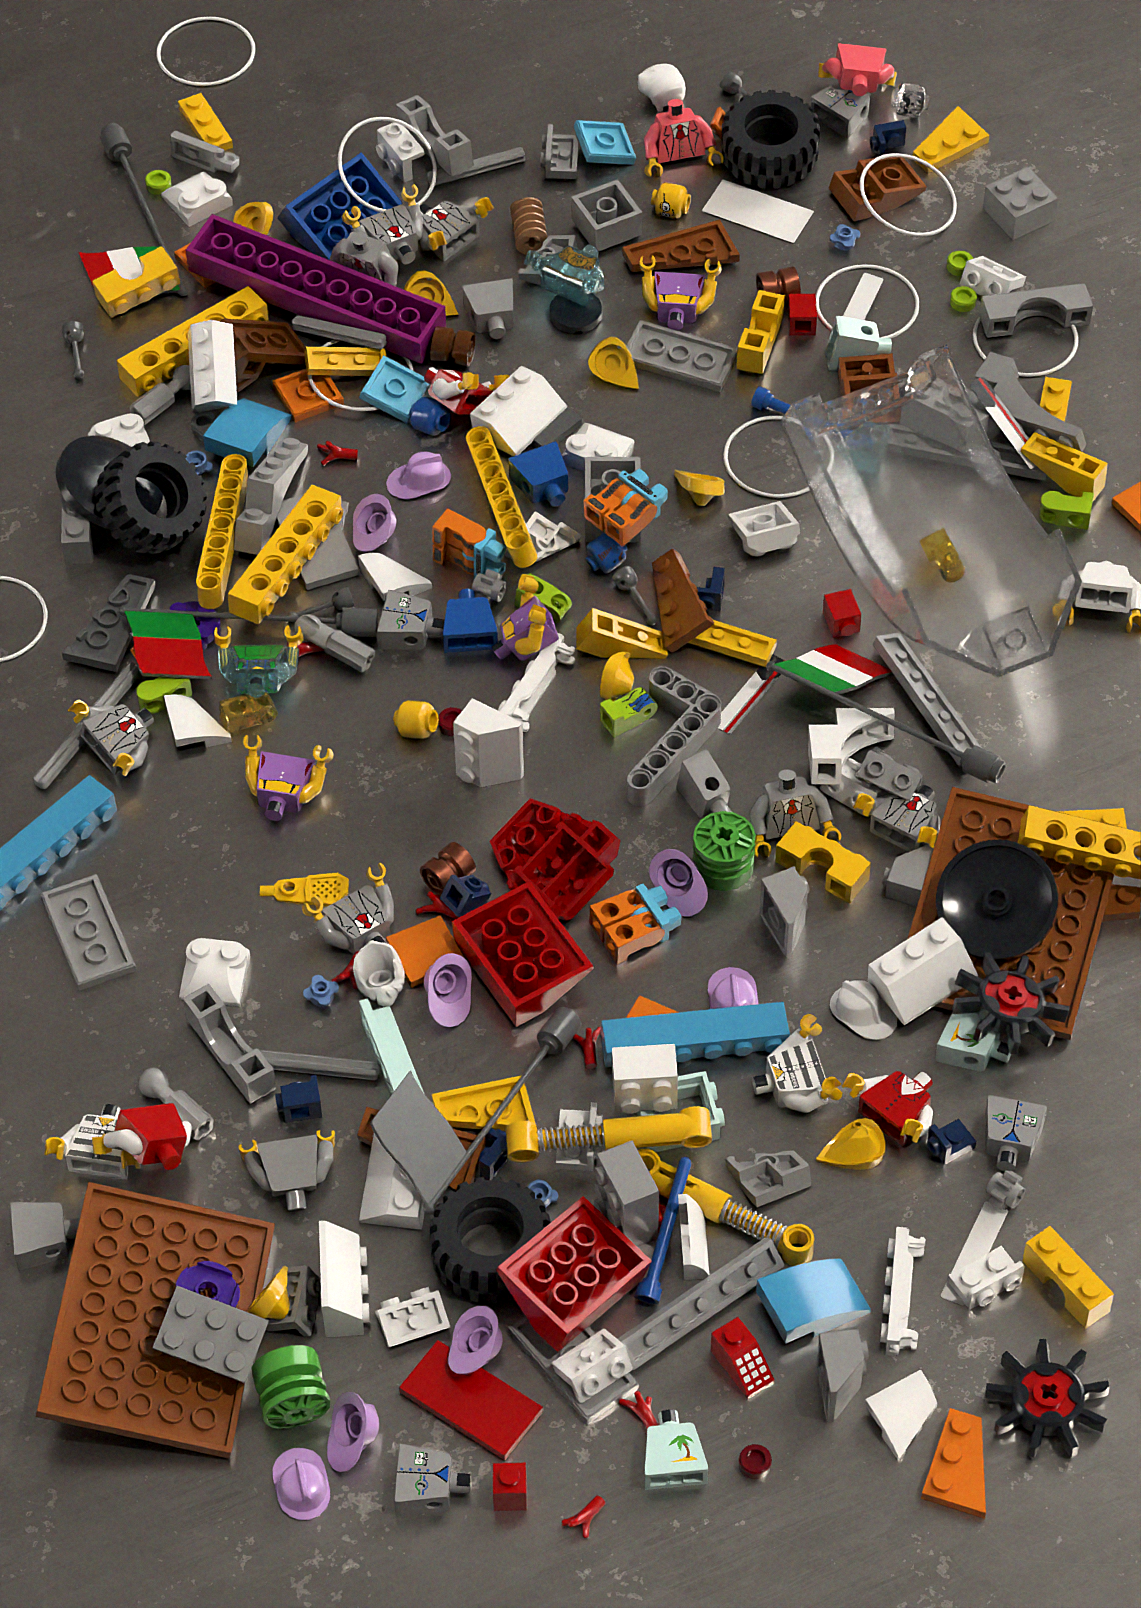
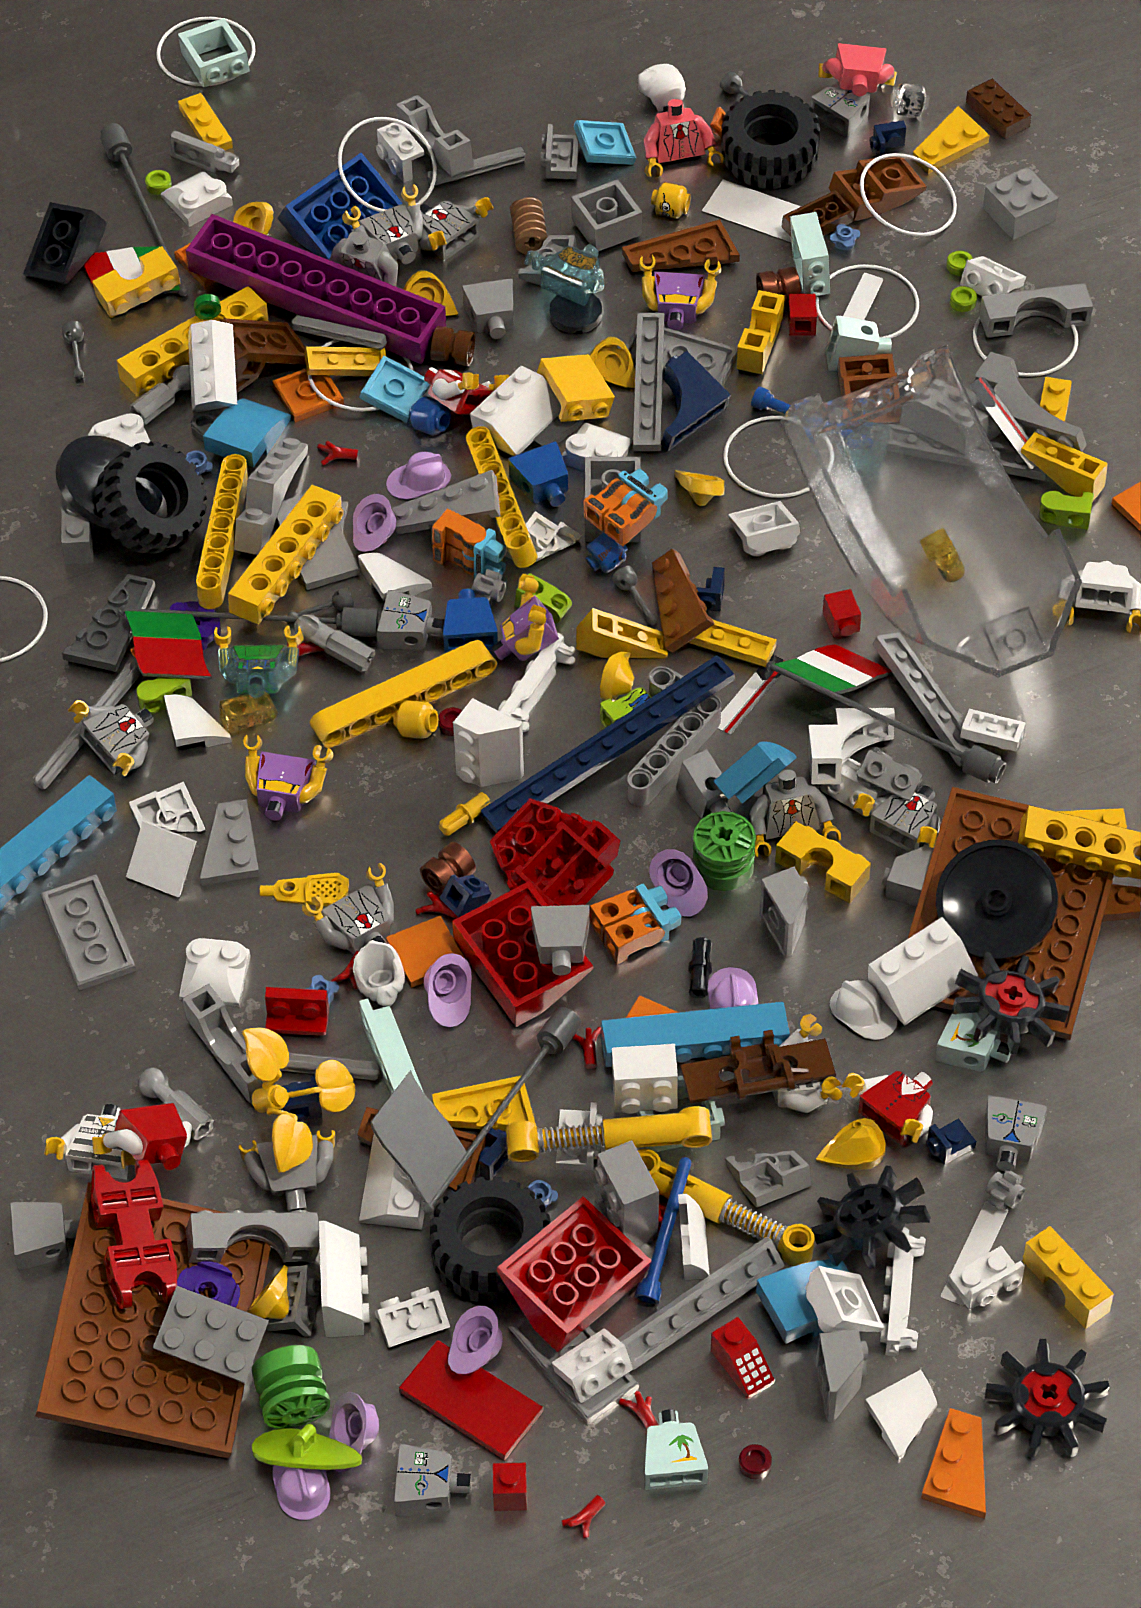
none -> black slope [23,202,108,284]
none -> red piece [91,1159,177,1309]
none -> white piece [126,821,197,897]
none -> white slope [129,781,206,833]
none -> light aqua window [178,18,250,88]
none -> light grey arch [186,1210,320,1263]
none -> green tile [193,294,221,320]
none -> light grey wing [200,799,259,885]
none -> yellow plant [242,1028,355,1173]
none -> lime shield [252,1424,362,1470]
none -> red bracket [265,987,329,1036]
none -> yellow beam [309,640,497,748]
none -> light grey wing [392,470,500,534]
none -> yellow axle [438,792,491,836]
none -> dark blue plate [480,655,735,833]
none -> light grey torso [531,905,590,975]
none -> yellow panel [536,354,615,422]
none -> light grey plate [633,313,664,451]
none -> dark blue arch [661,351,731,451]
none -> reddish brown piece [680,1030,836,1104]
none -> black pin [688,937,712,998]
none -> dark azure slope [713,742,797,804]
none -> reddish brown piece [781,190,855,237]
none -> light aqua window [790,212,830,296]
none -> white slope [806,1266,884,1333]
none -> black gear [810,1165,931,1269]
none -> white bracket [960,709,1026,752]
none -> reddish brown piece [966,78,1032,139]

